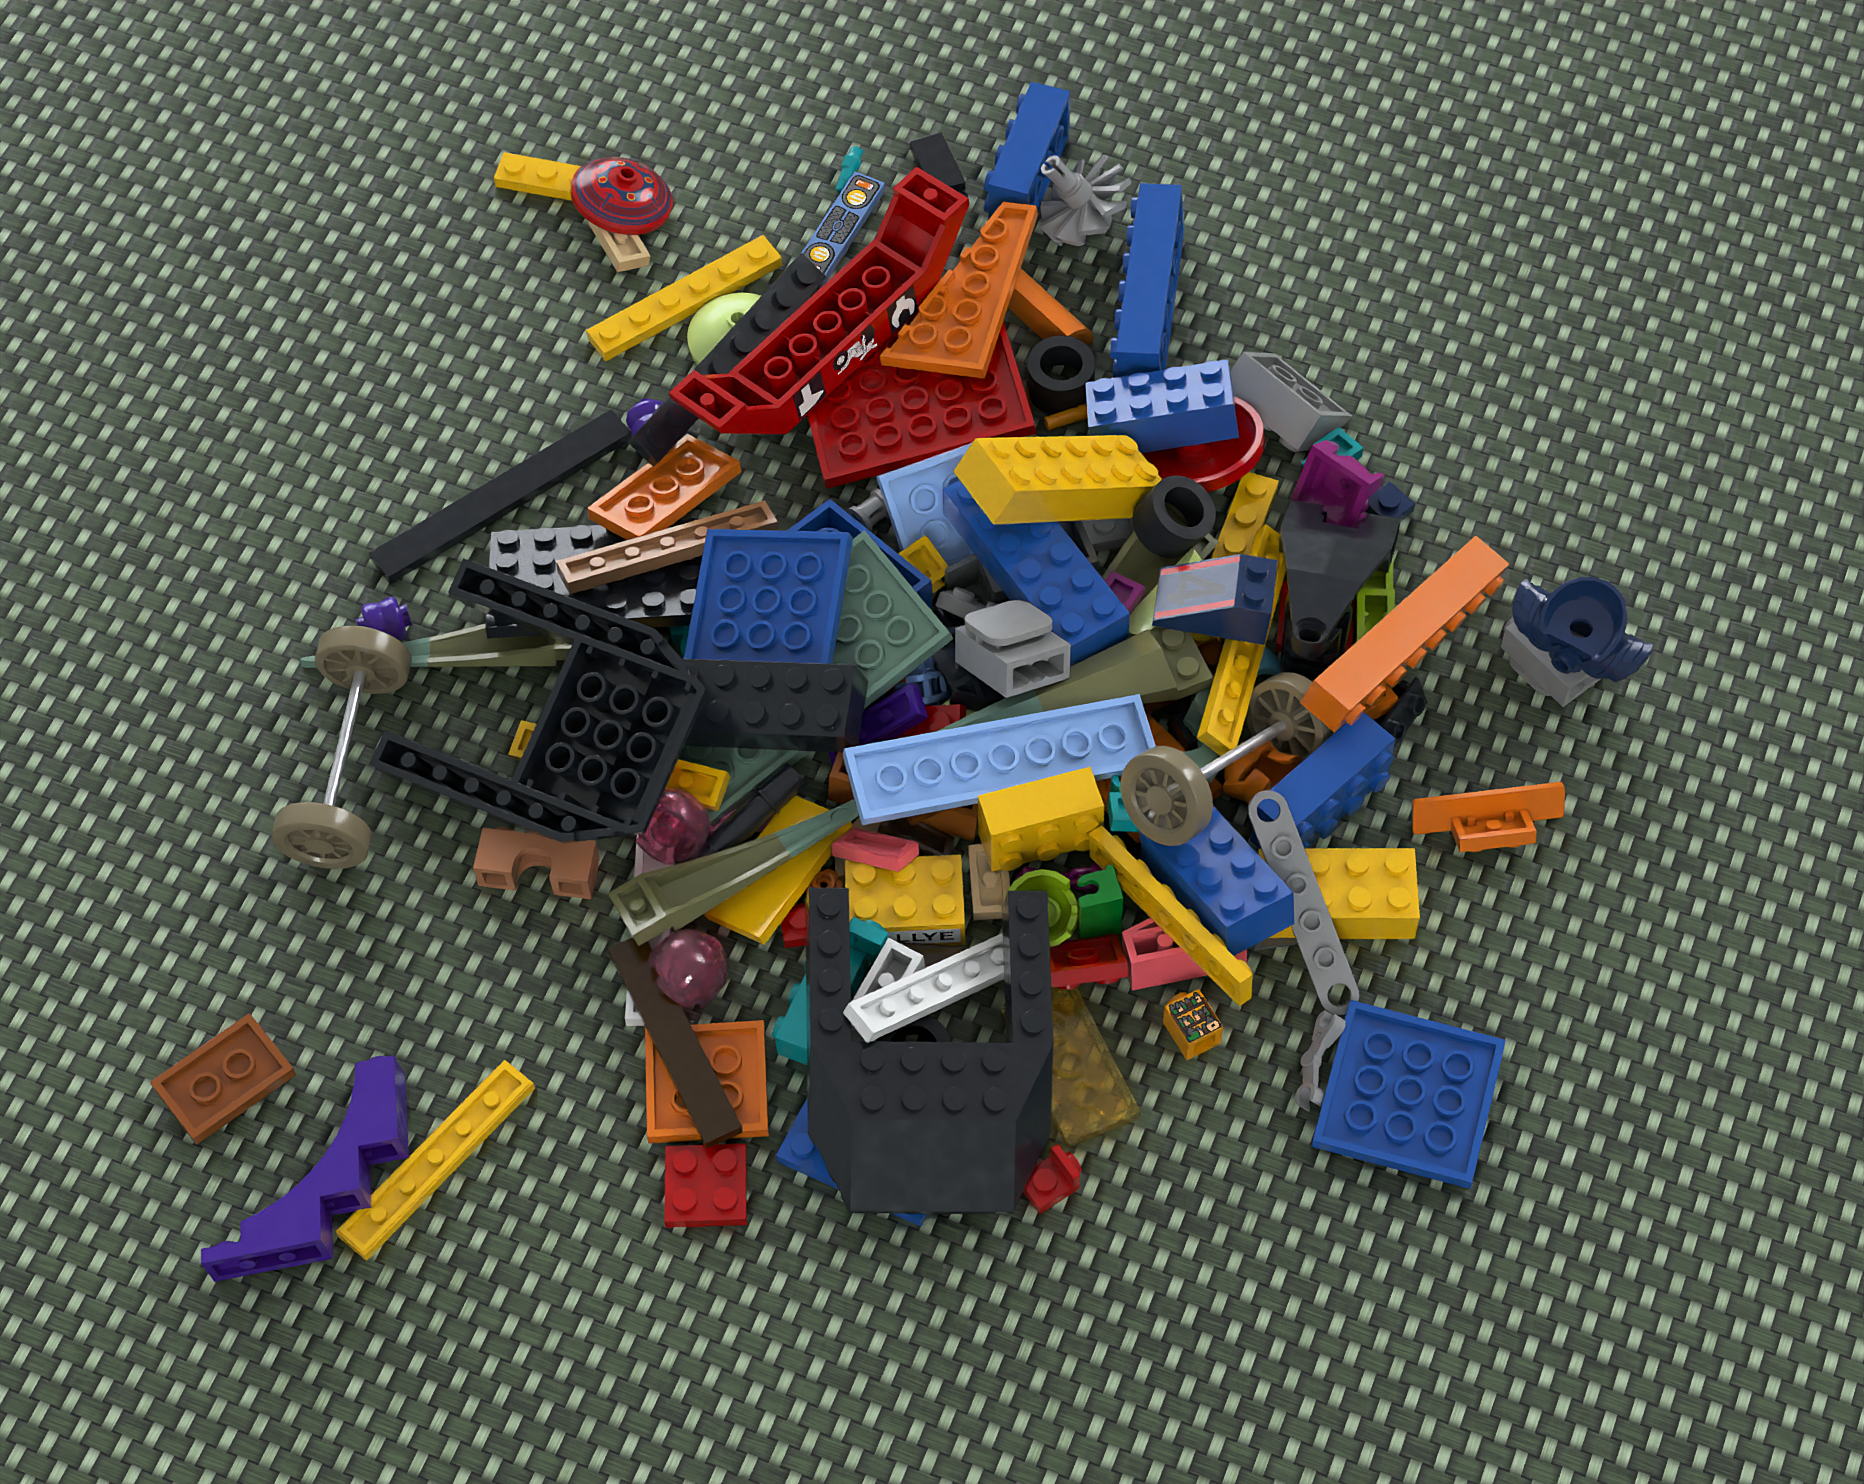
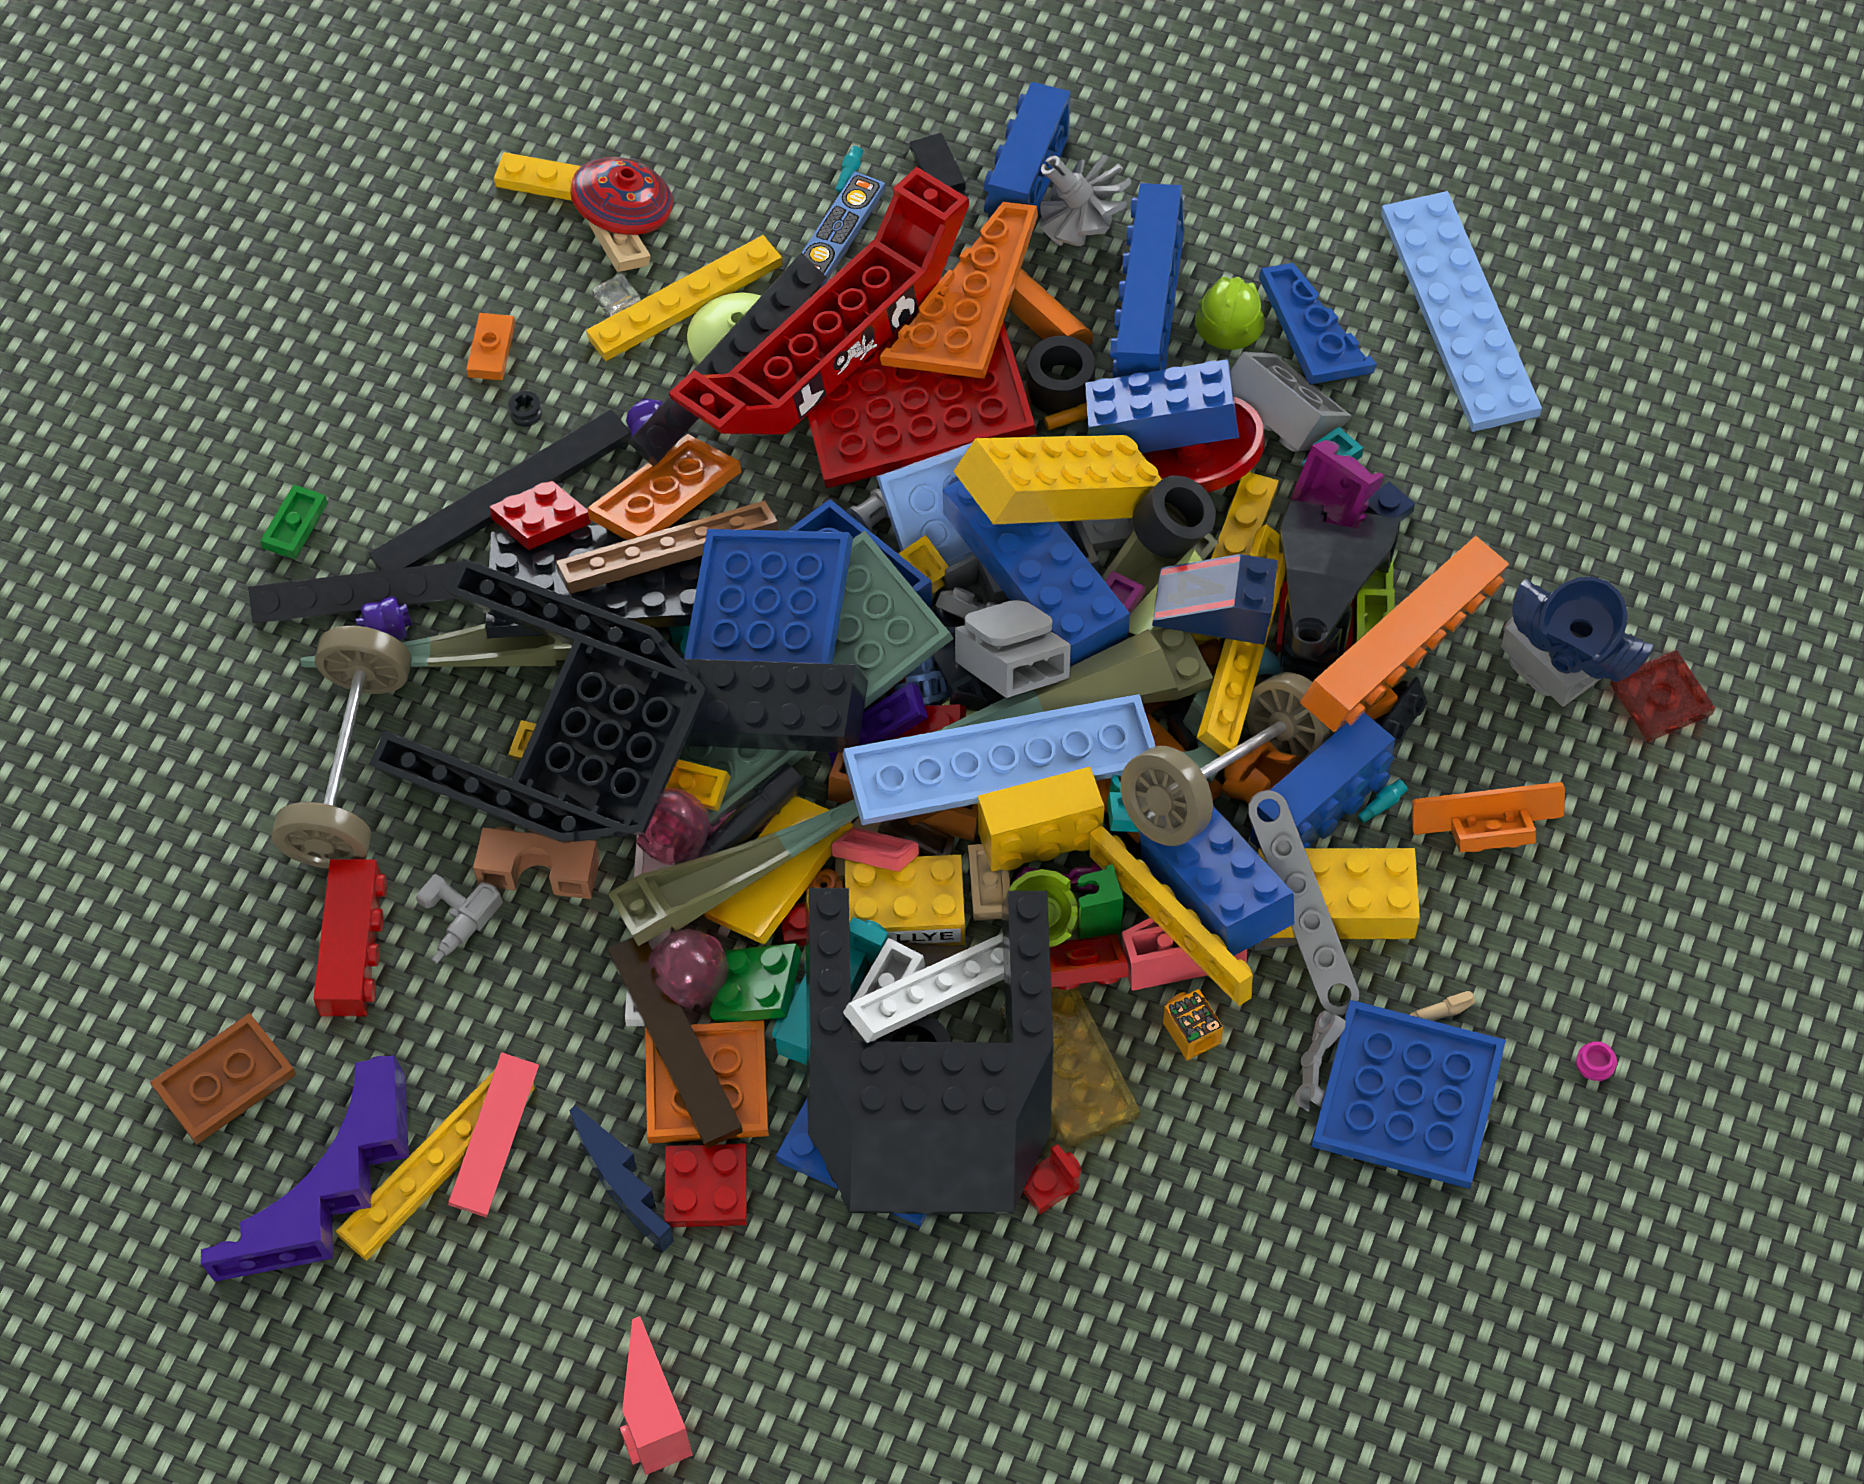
none -> black plate [248,561,462,624]
none -> green plate [260,484,328,559]
none -> red brick [313,859,387,1017]
none -> light grey piece [416,874,503,964]
none -> coral tile [448,1052,539,1218]
none -> orange plate [466,313,515,381]
none -> red plate [490,480,591,550]
none -> black bush [508,391,542,427]
none -> dark blue slope [569,1105,674,1253]
none -> clear plate [592,273,640,317]
none -> coral slope [619,1316,693,1475]
none -> green plate [710,943,802,1023]
none -> lime helmet [1195,276,1265,350]
none -> blue wing [1258,263,1377,385]
none -> teal piece [1358,779,1408,823]
none -> light blue plate [1381,191,1542,432]
none -> tan piece [1409,991,1475,1021]
none -> dark pink plate [1576,1042,1617,1081]
none -> clear red tile [1610,650,1715,742]

